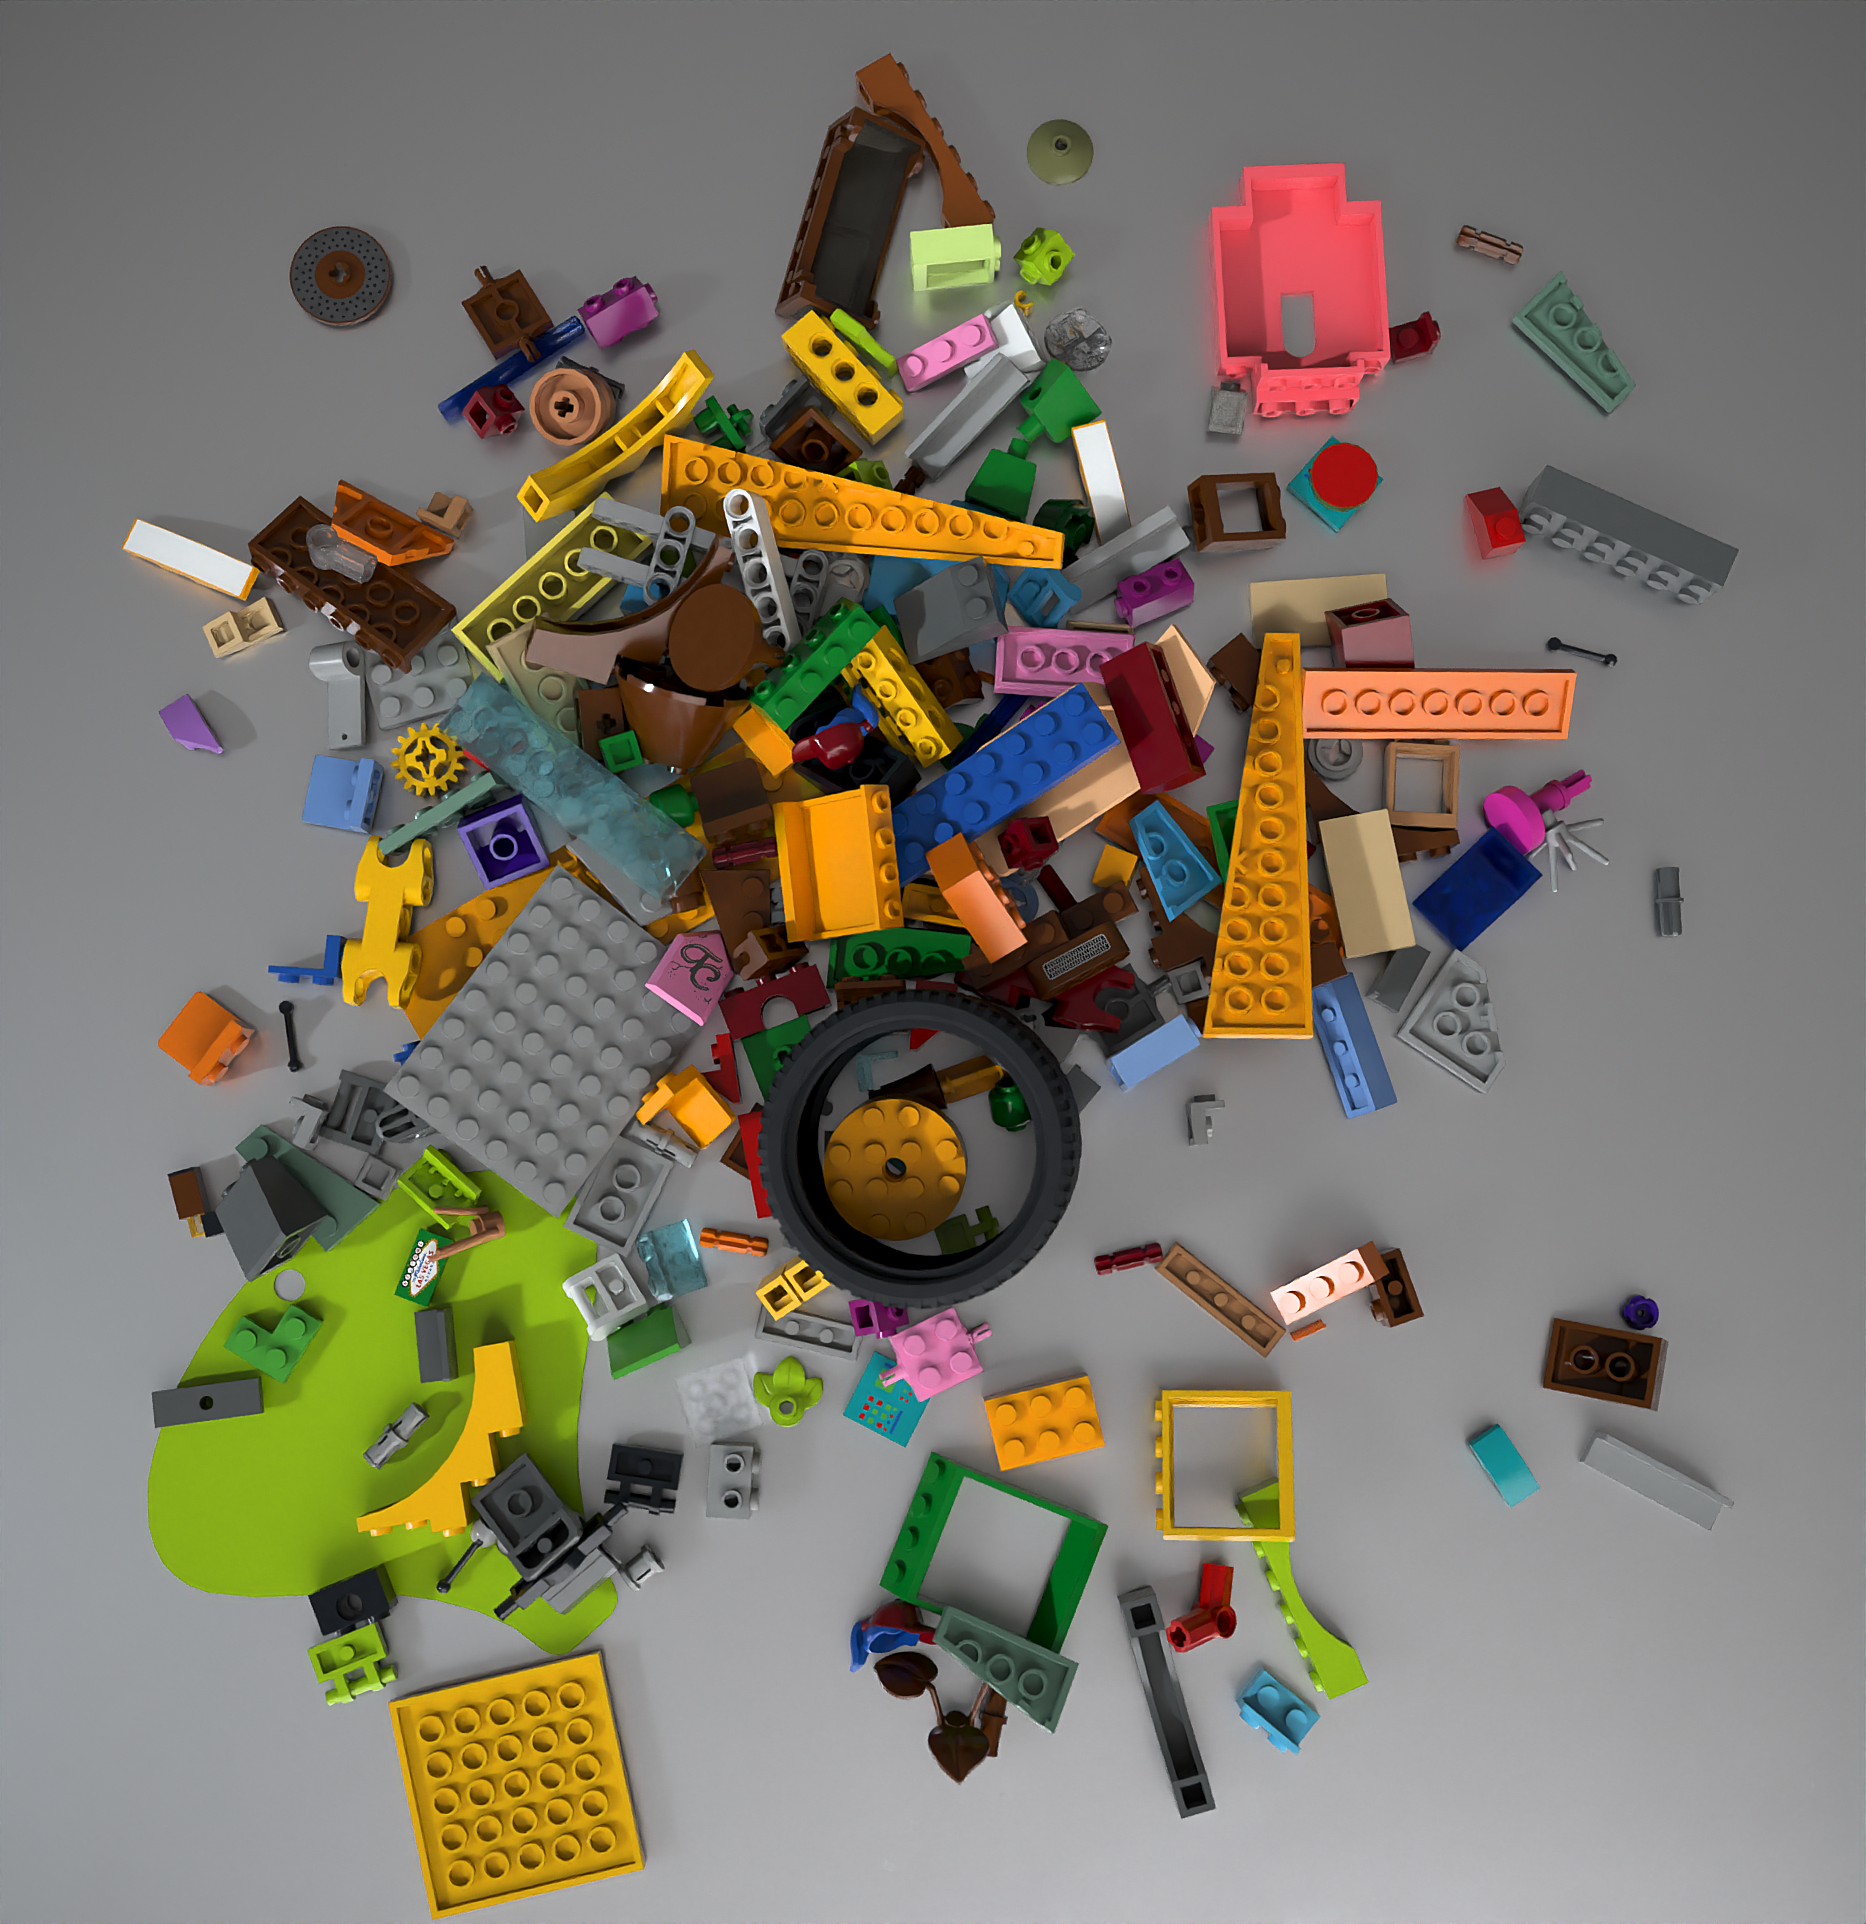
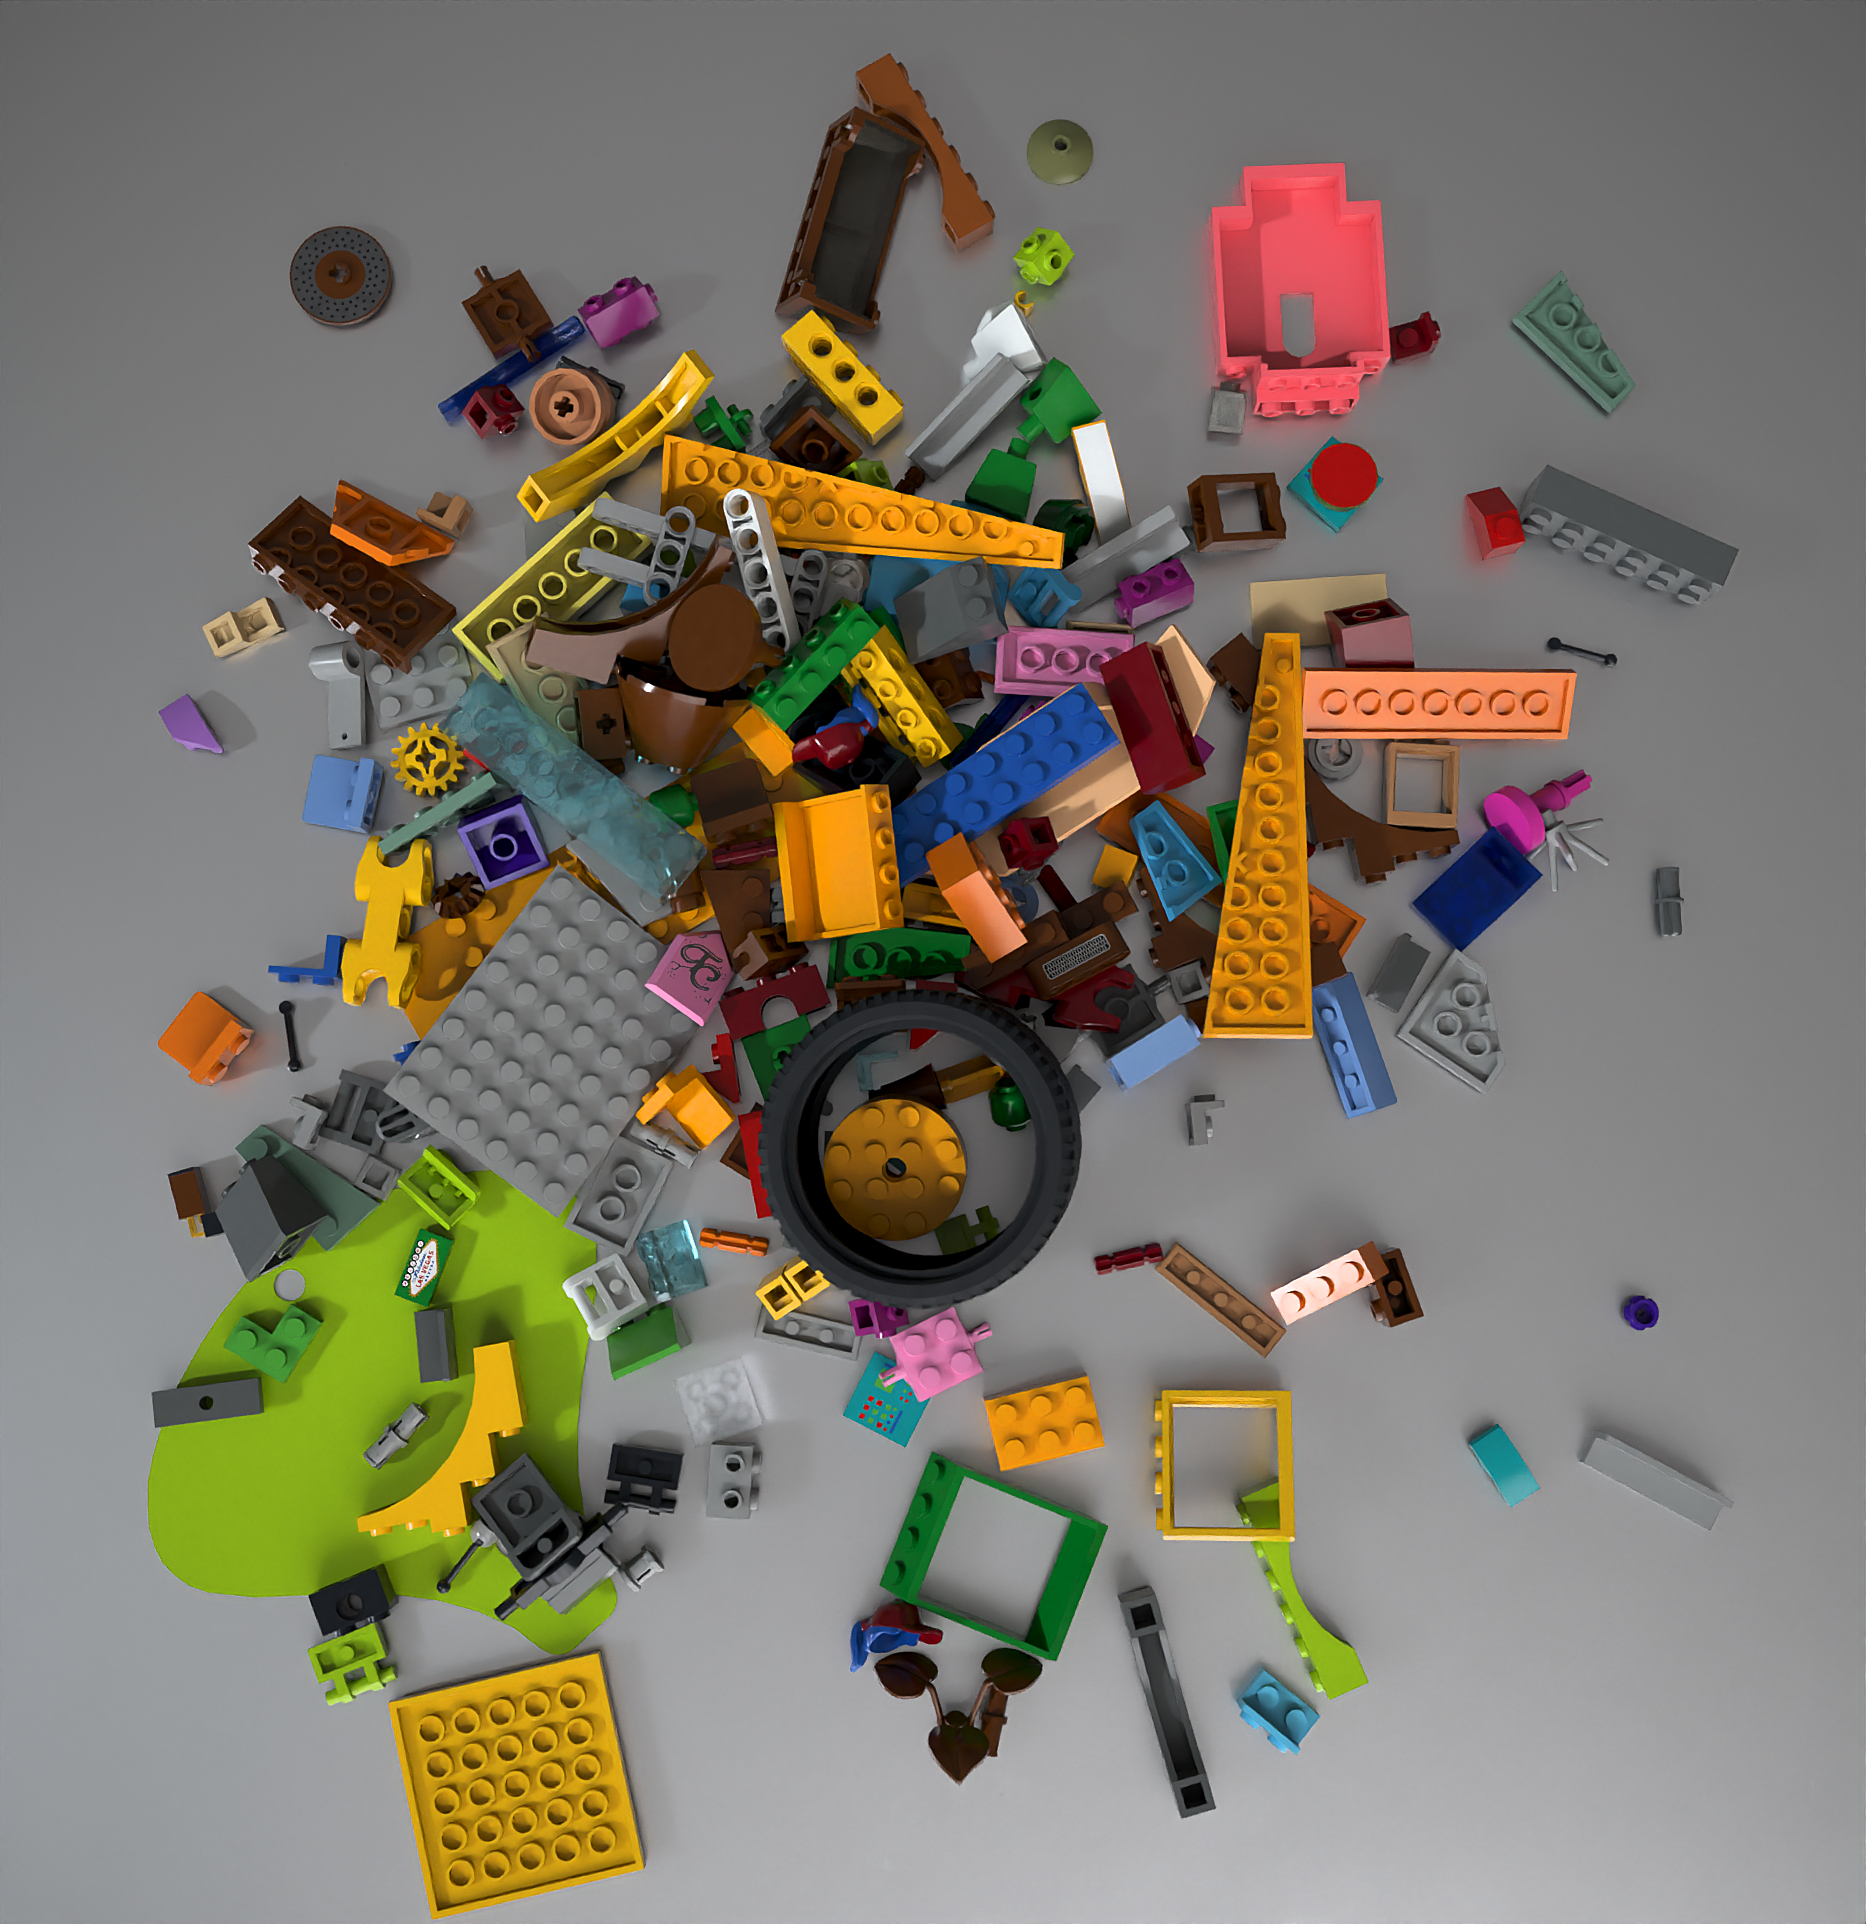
white slope [121,518,260,601] -> none
clear piece [306,524,378,584] -> none
nougat plant [429,1205,505,1262] -> none
green plate [598,730,644,774] -> none
lime plate [753,1355,823,1427] -> none
lime tile [830,308,898,379] -> none
bright pink plate [896,314,999,393] -> none
yellowish green window [910,224,1001,291] -> none
sand green wing [932,1605,1079,1734] -> none
clear dish [1044,308,1112,372] -> none
red piece [1166,1563,1237,1653] -> none
orange leg [1290,1319,1326,1342] -> none
tan tile [1317,809,1416,959] -> none
reddish brown axle [1457,225,1523,265] -> none
reddish brown slope [1543,1318,1668,1412] -> none
none -> reddish brown gear [430,871,486,919]

